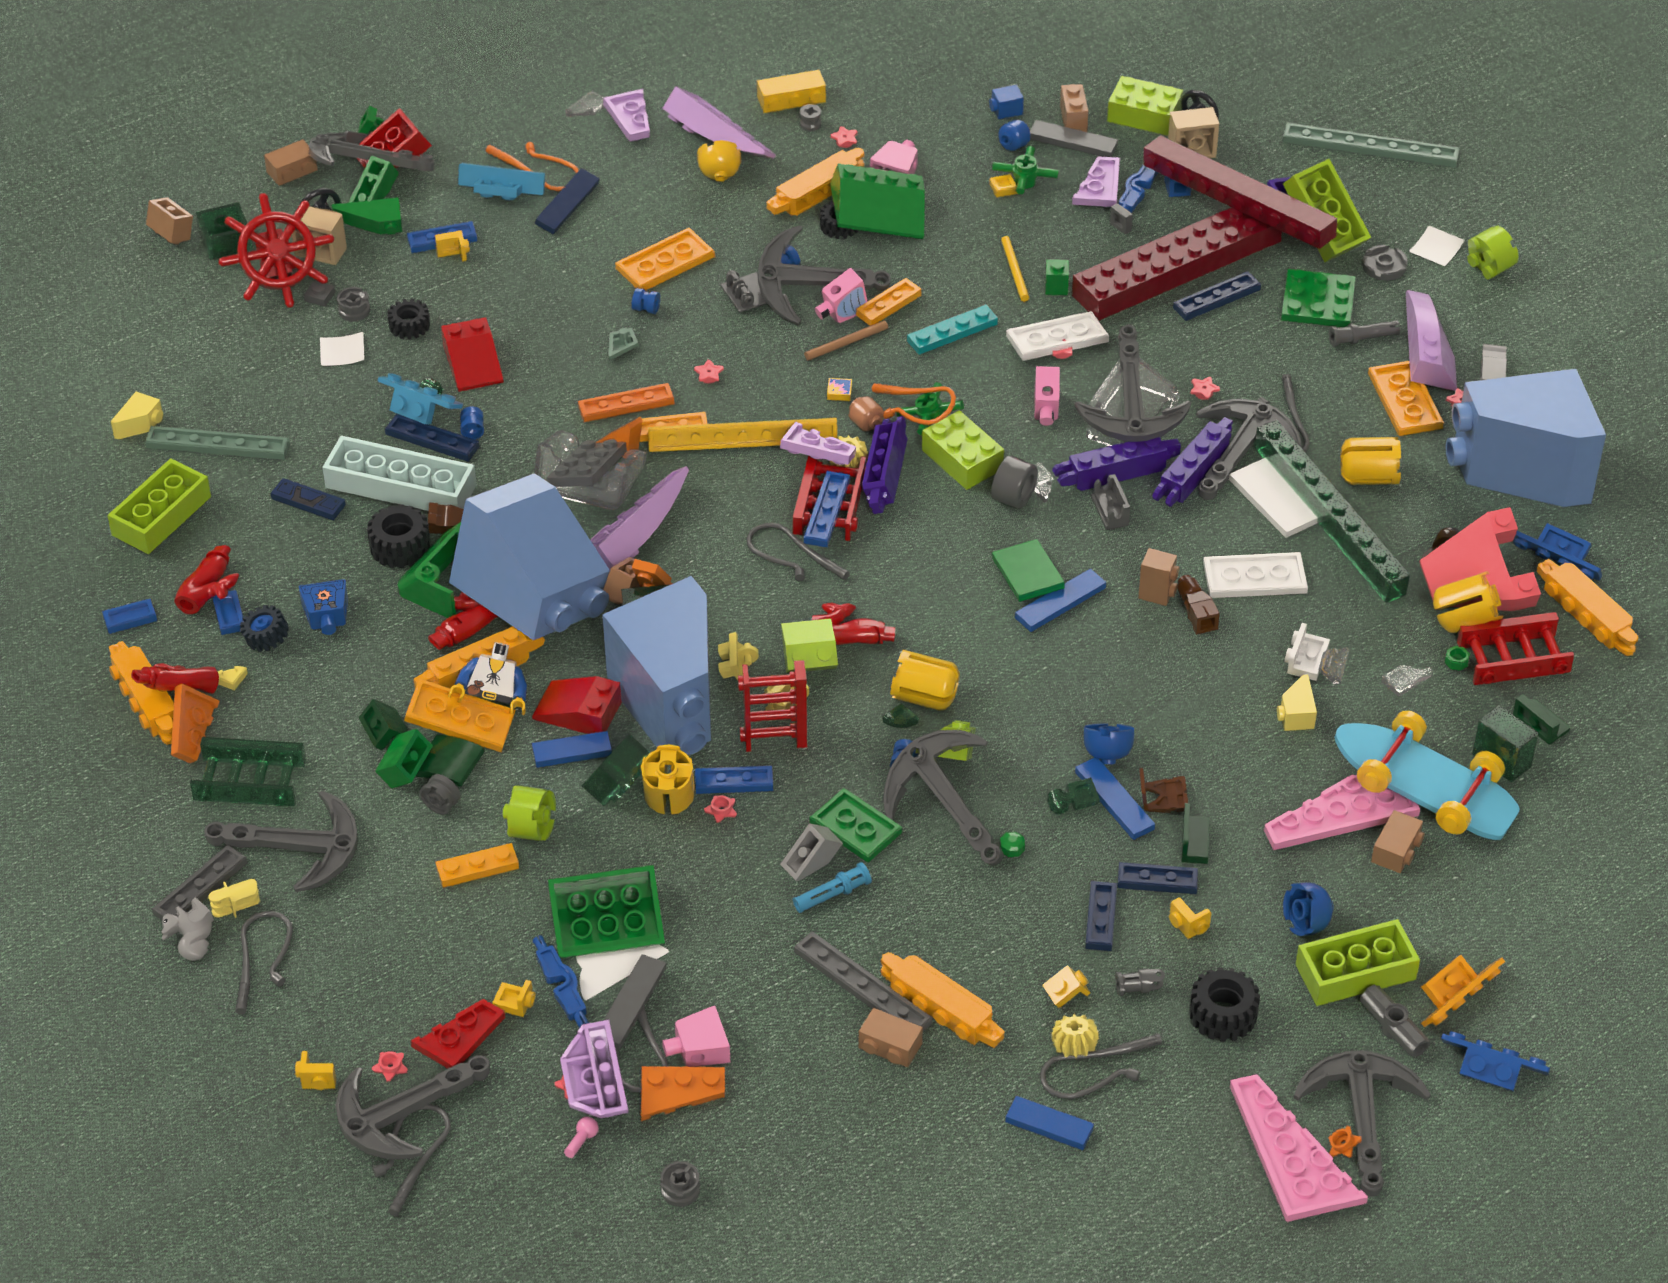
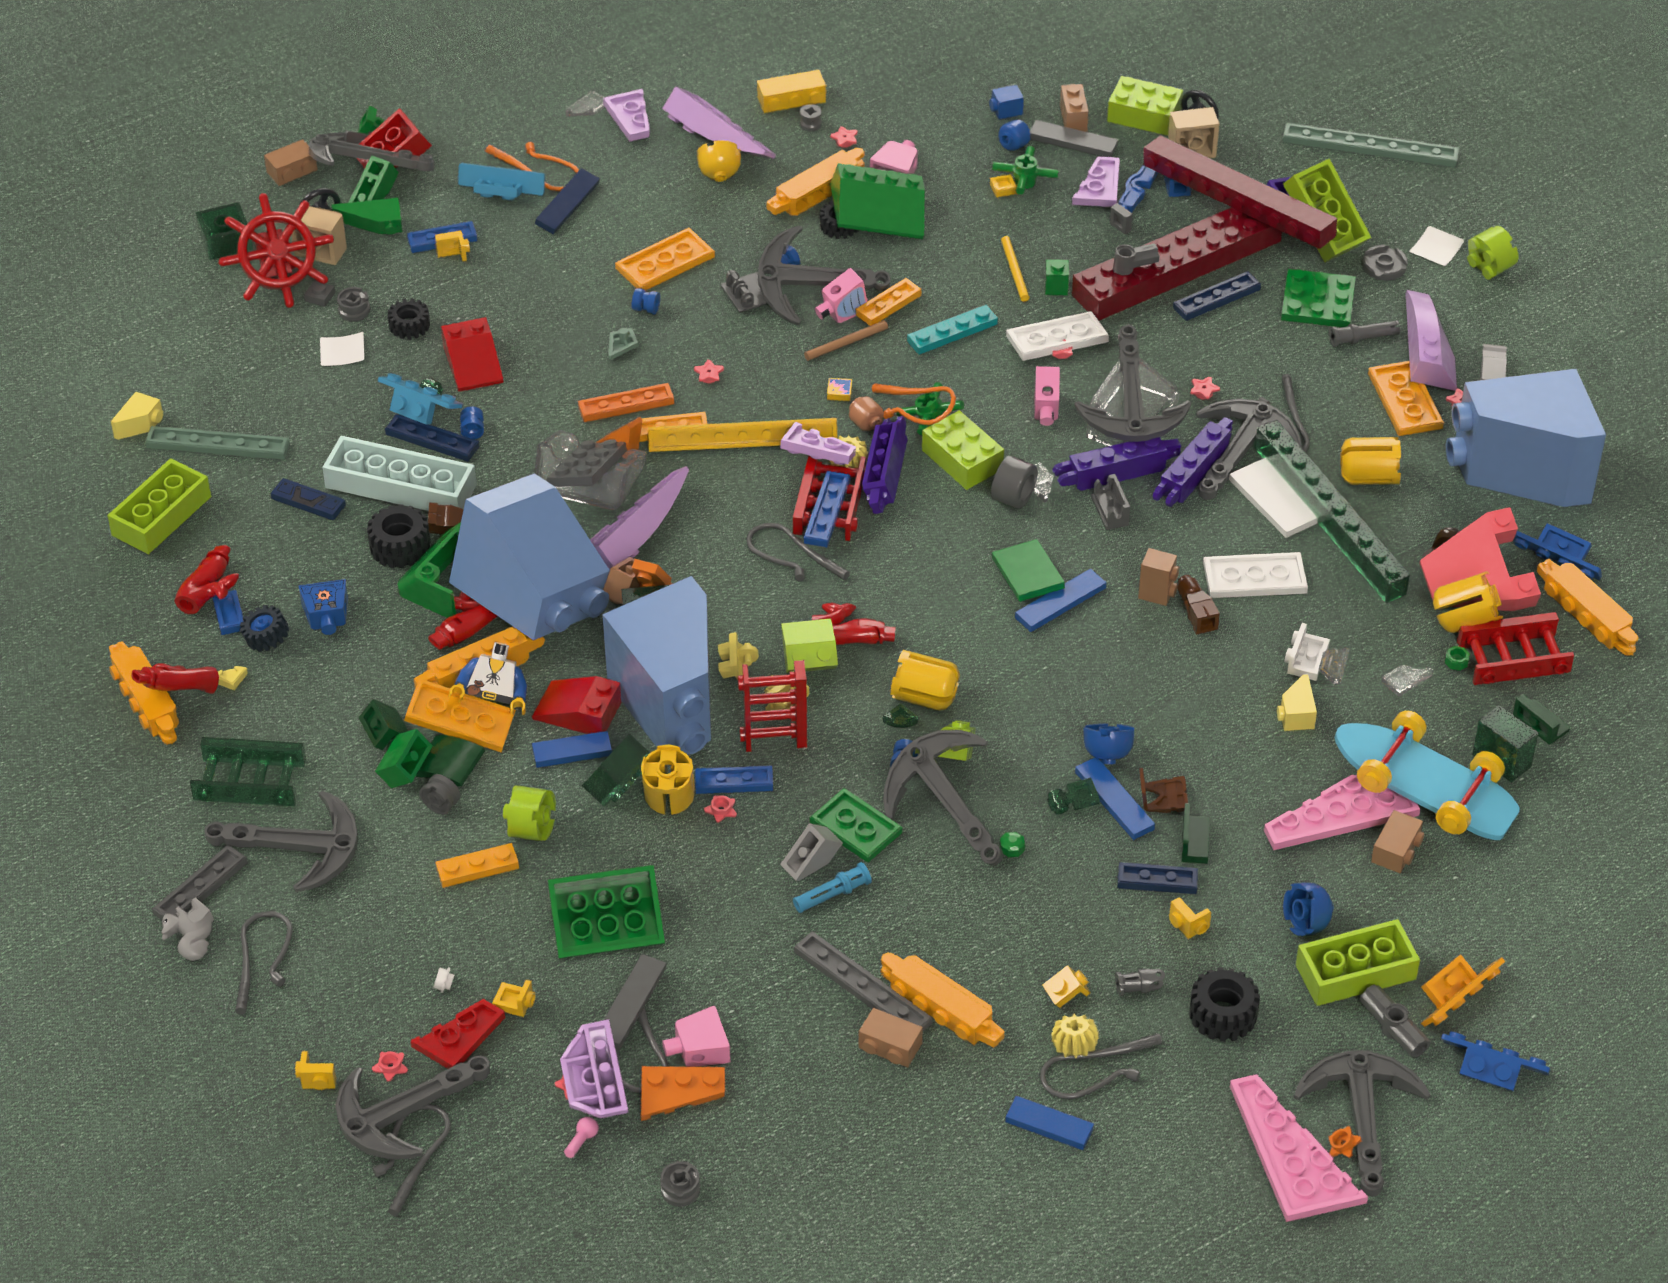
blue tile [102,599,157,634] -> none
medium nougat brick [146,197,193,244] -> none
orange wing [171,684,220,763] -> none
light yellow arm [209,879,260,918] -> none
blue piece [533,935,589,1029] -> none
white sticker [576,945,669,1001] -> none
dark blue tile [1085,881,1117,951] -> none
none -> white plate [433,967,454,993]
none -> dark grey piece [1113,243,1160,275]

